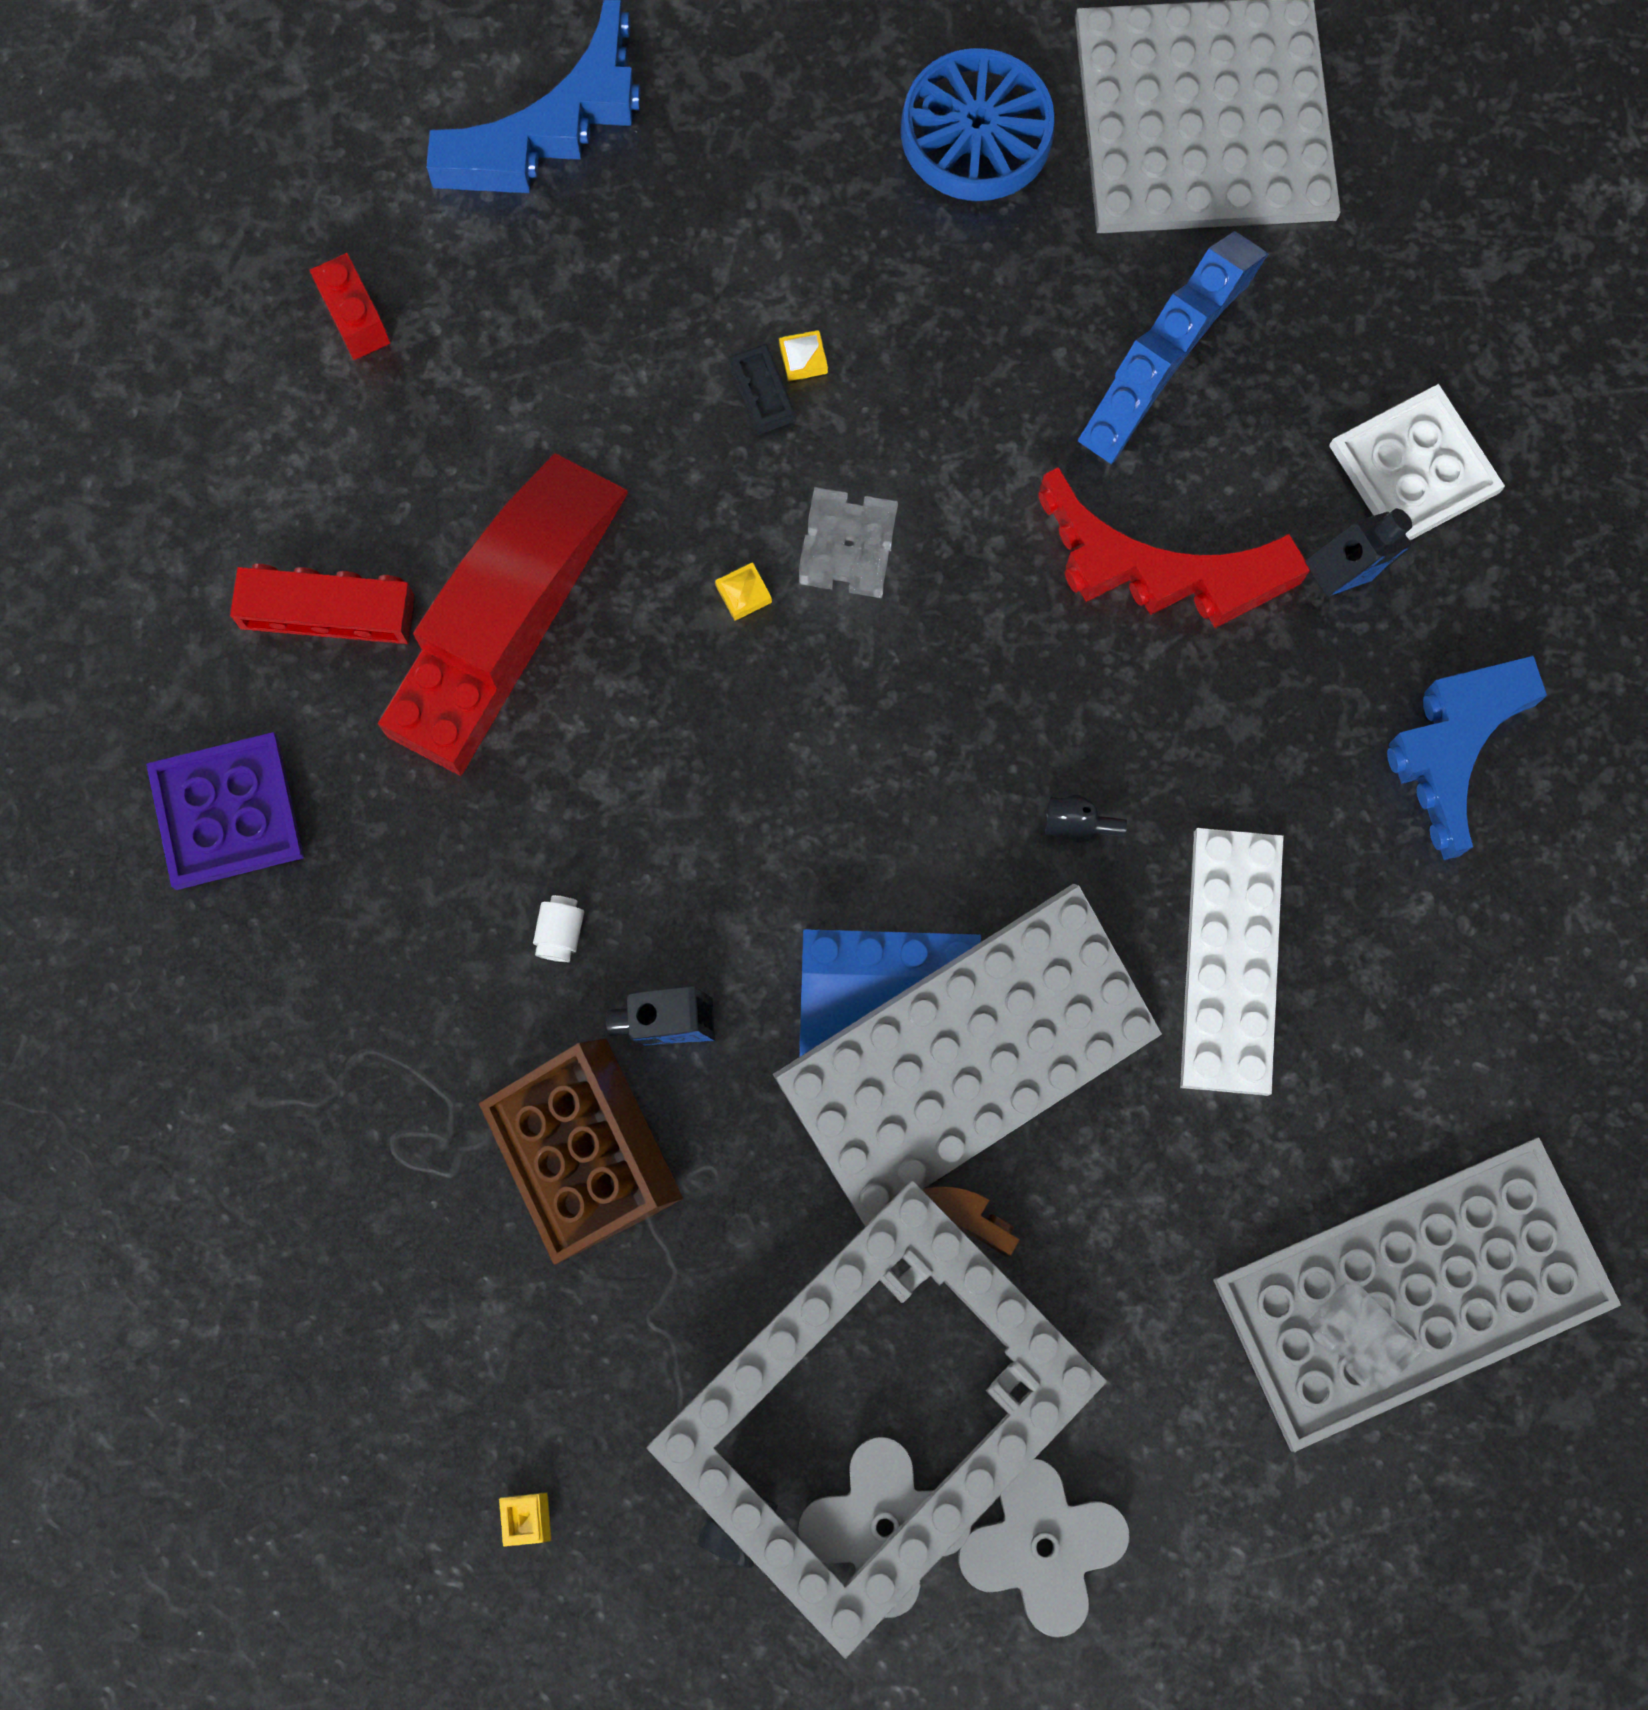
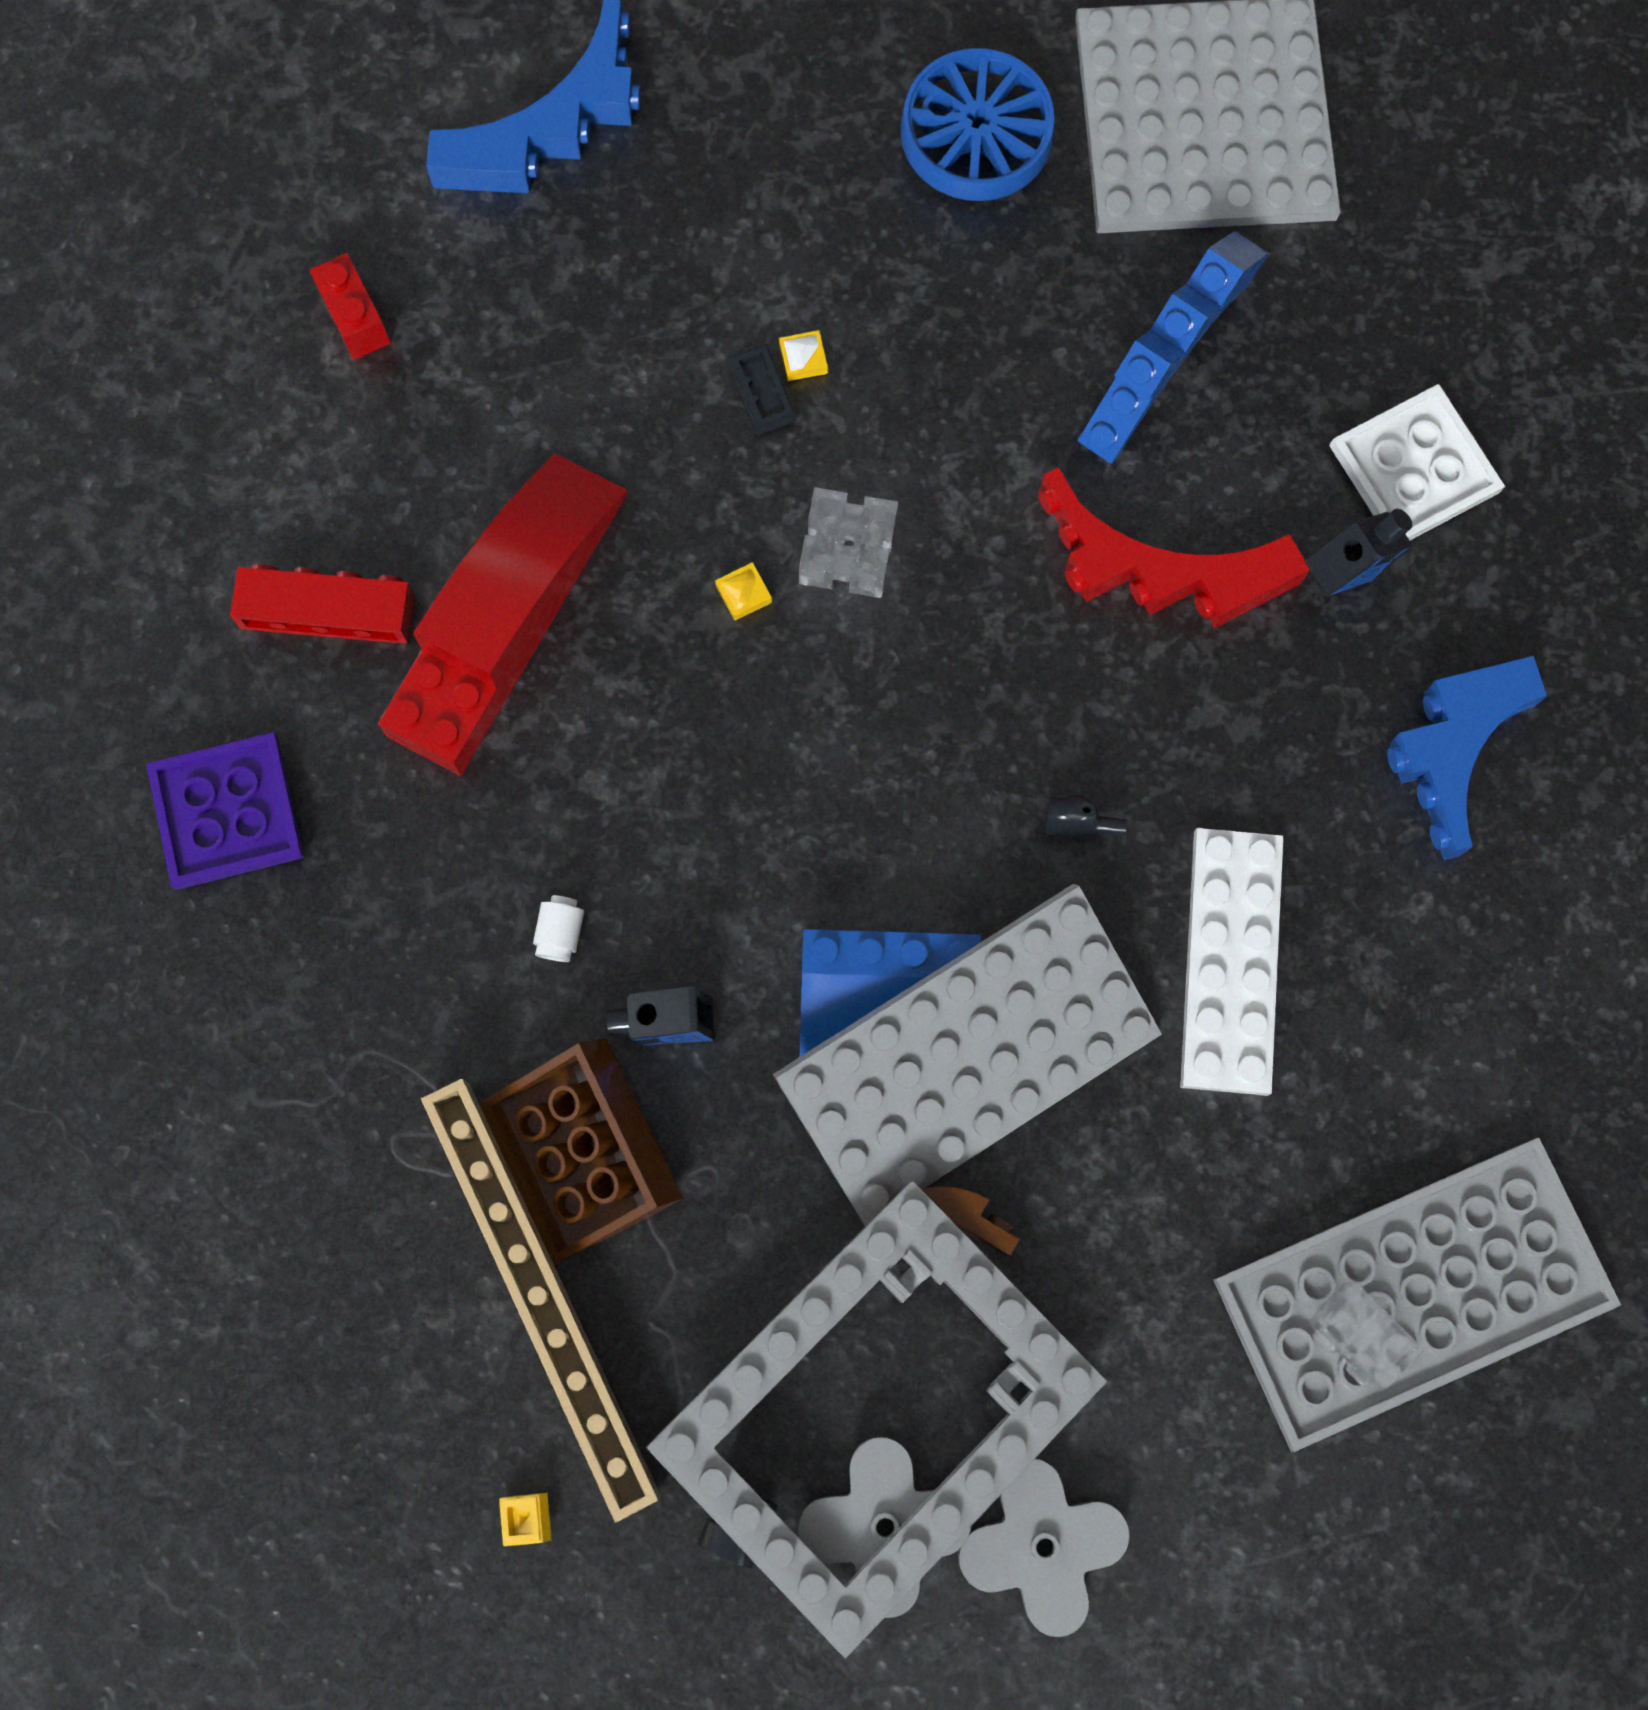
none -> tan brick [421,1079,662,1522]

